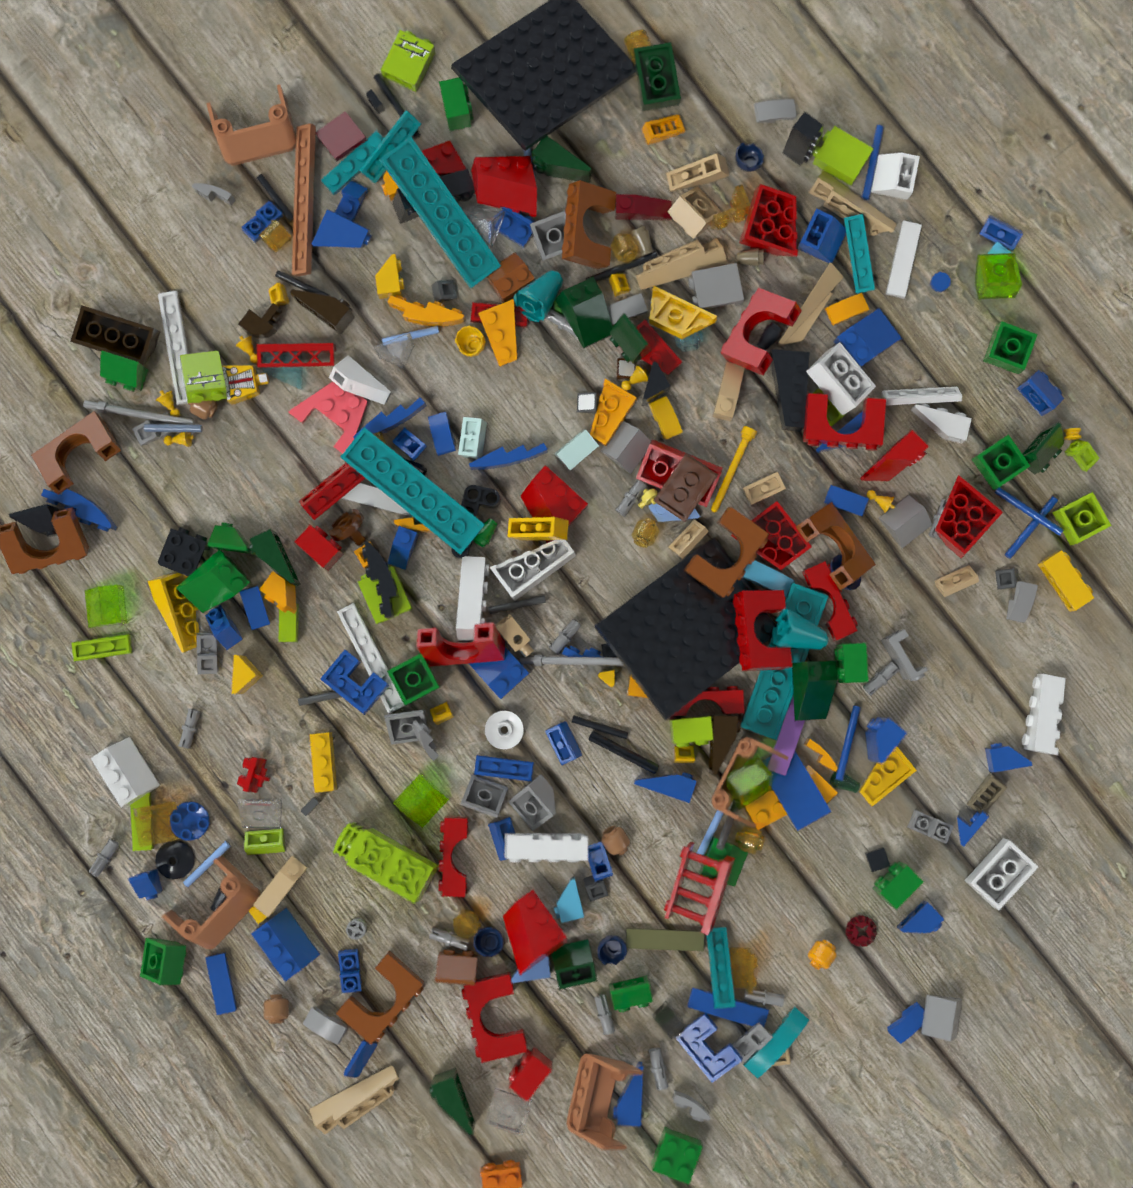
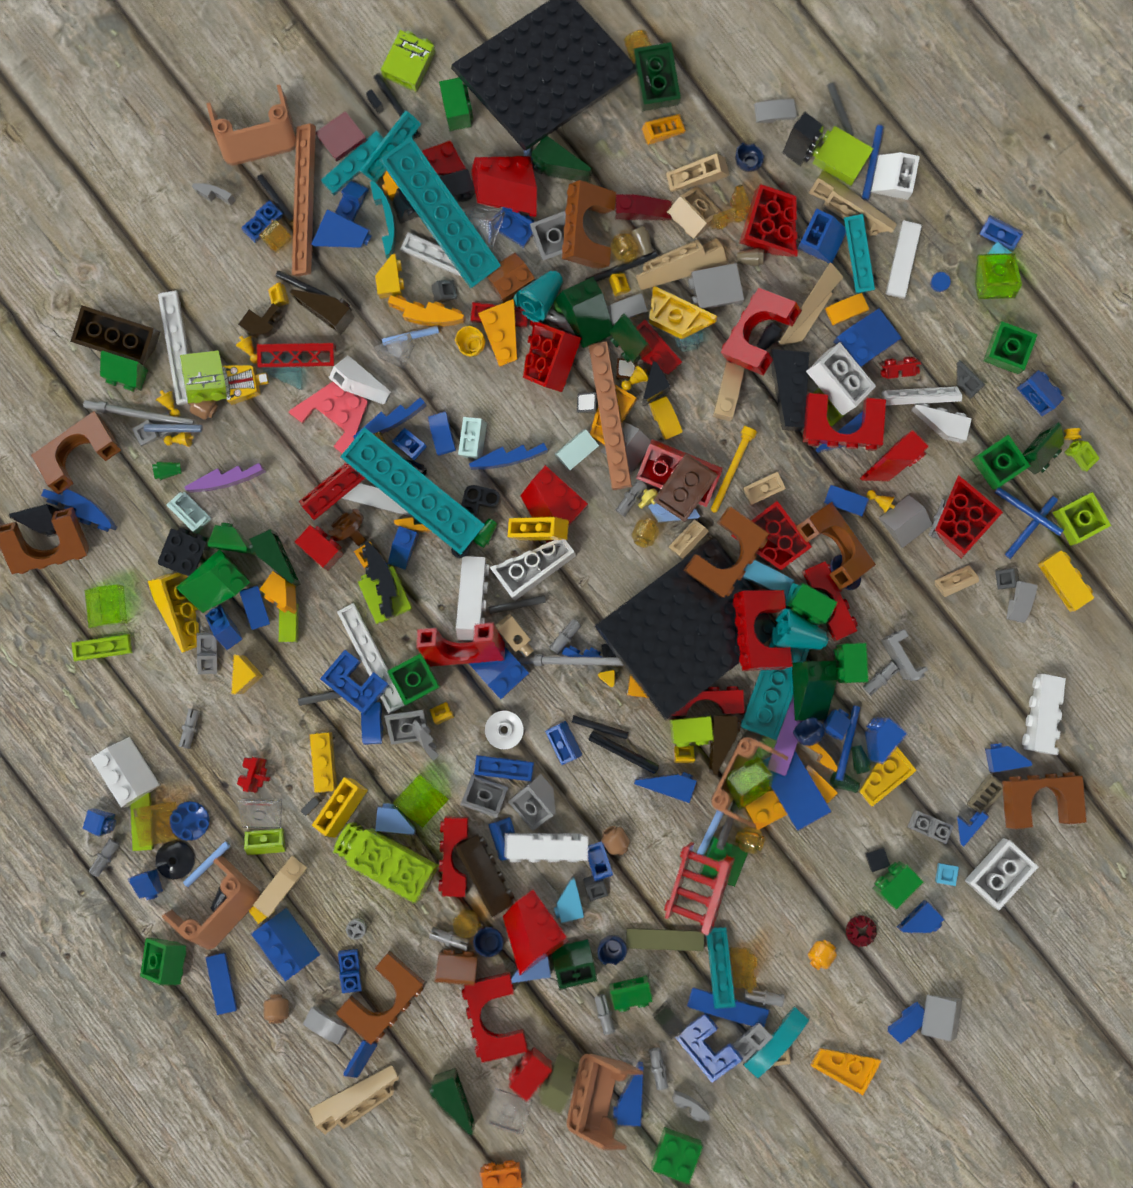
none -> blue slope [83,808,116,836]
none -> green cone [152,462,182,480]
none -> light aqua hinge [166,492,212,534]
none -> medium lavender slope [184,463,266,493]
none -> yellow brick [312,777,368,838]
none -> blue slope [361,702,383,745]
none -> teal slope [370,181,396,260]
none -> medium blue slope [375,803,416,835]
none -> white tile [400,232,462,277]
none -> dark brown slope [455,834,515,918]
none -> red wedge [523,320,581,392]
none -> olive wedge [538,1053,579,1114]
none -> nougat plate [589,341,632,491]
none -> green brick [786,583,837,625]
none -> dark blue hair [793,718,825,746]
none -> light orange wing [811,1048,881,1095]
none -> blue slope [822,708,852,740]
none -> dark grey bar [827,82,854,136]
none -> clear green cone [851,745,872,775]
none -> red hinge [879,357,921,379]
none -> medium azure plate [935,863,959,886]
none -> dark grey tile [956,360,985,399]
none -> dark orange arch [1002,772,1087,829]

